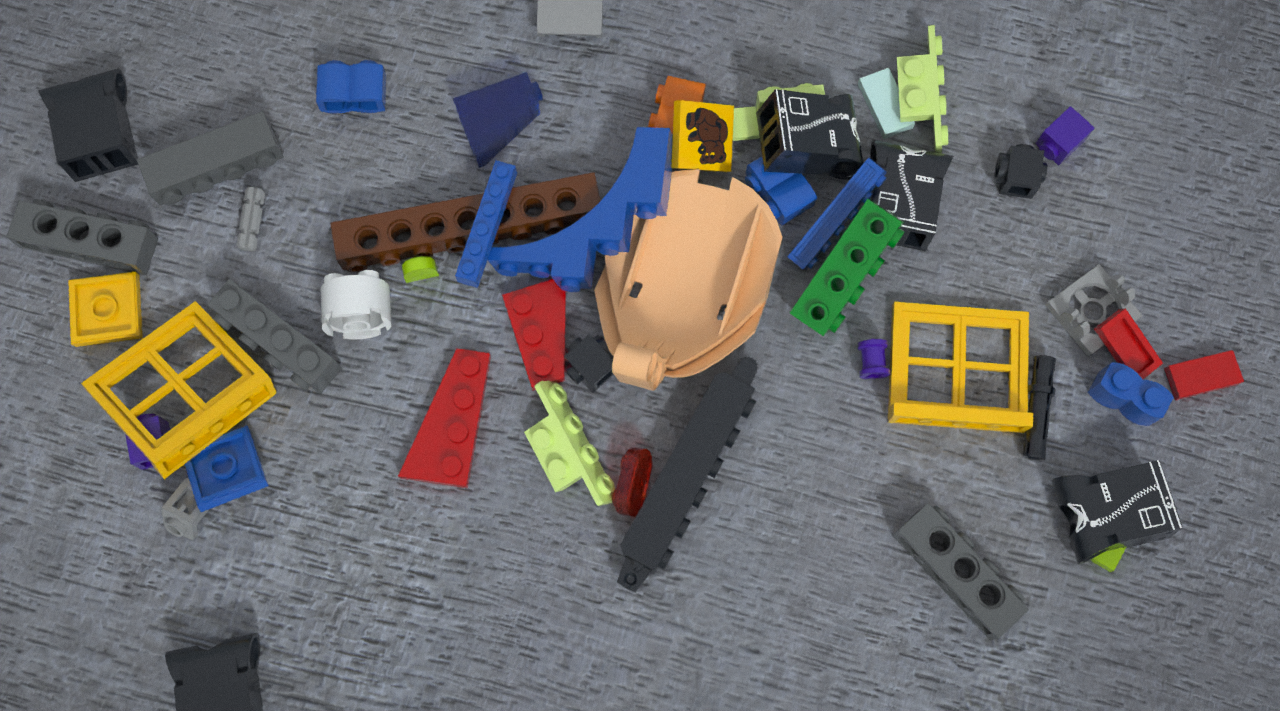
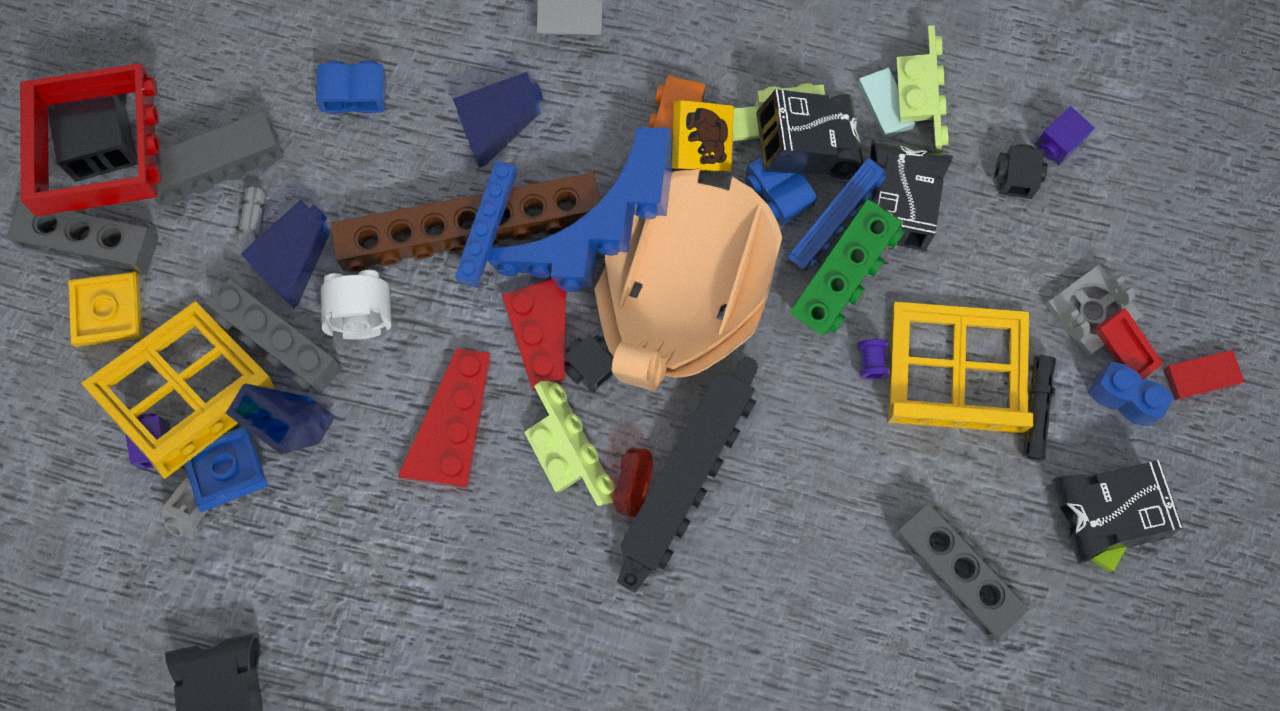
lime tile [402,256,439,283] -> none
none -> red window [20,63,162,216]
none -> clear blue slope [225,383,336,455]
none -> clear blue slope [241,200,330,309]

